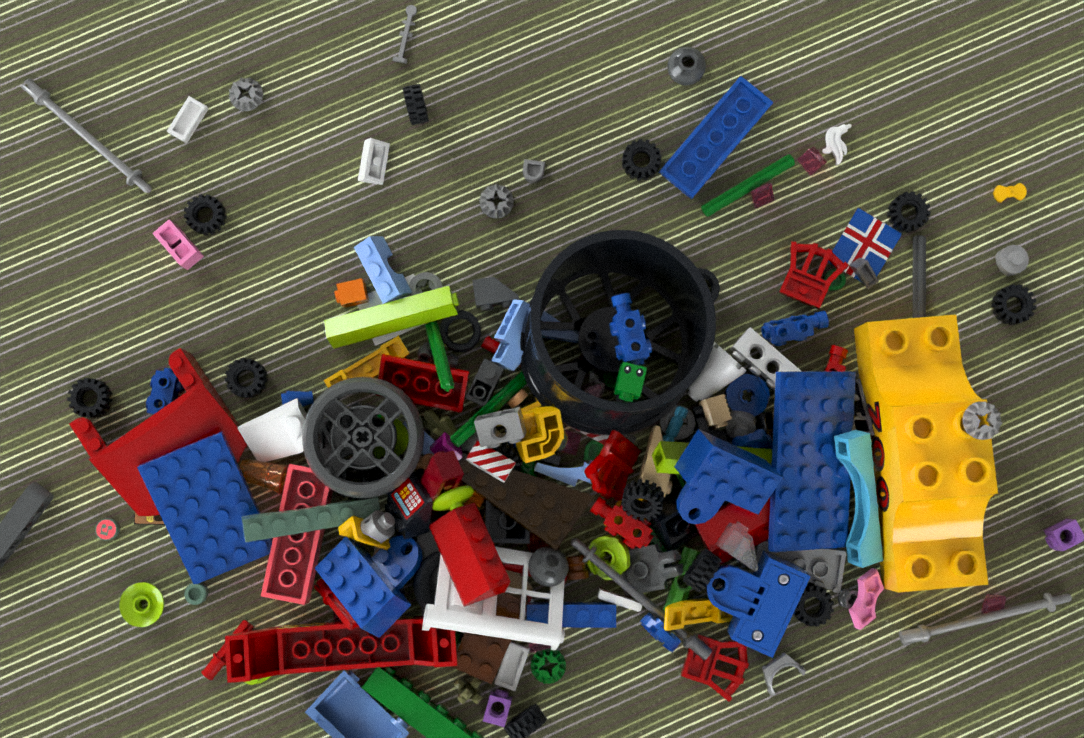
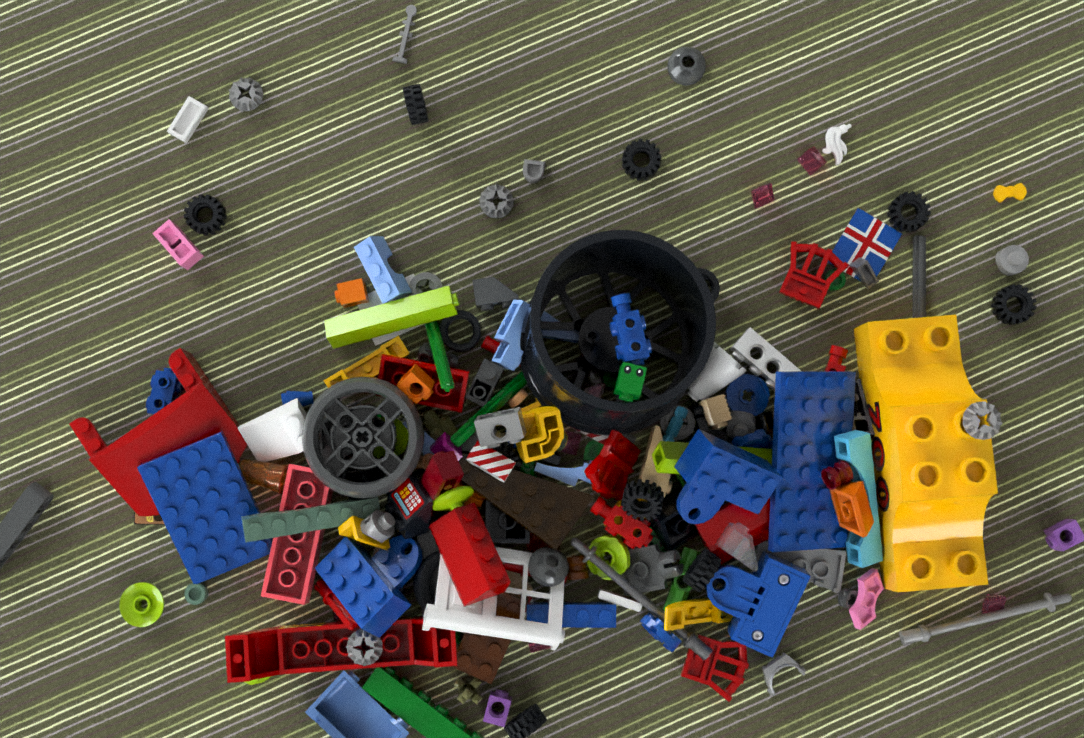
light grey bar [21,79,152,193] -> none
black tyre [67,378,113,418] -> none
tile [95,518,120,541] -> none
red axle [201,620,253,680] -> none
black tyre [225,358,268,398] -> none
white slope [358,138,390,185] -> none
white tile [494,641,530,691] -> none
green gear [531,647,566,684] -> none
blue plate [659,76,773,200] -> none
green axle [701,154,795,217] -> none
blue brick [761,310,829,346] -> none
black tyre [793,585,834,627] -> none
none -> light grey gear [346,629,383,666]
none -> orange brick [397,364,435,404]
none -> dark red wheel [821,460,854,490]
none -> orange slope [829,481,874,537]

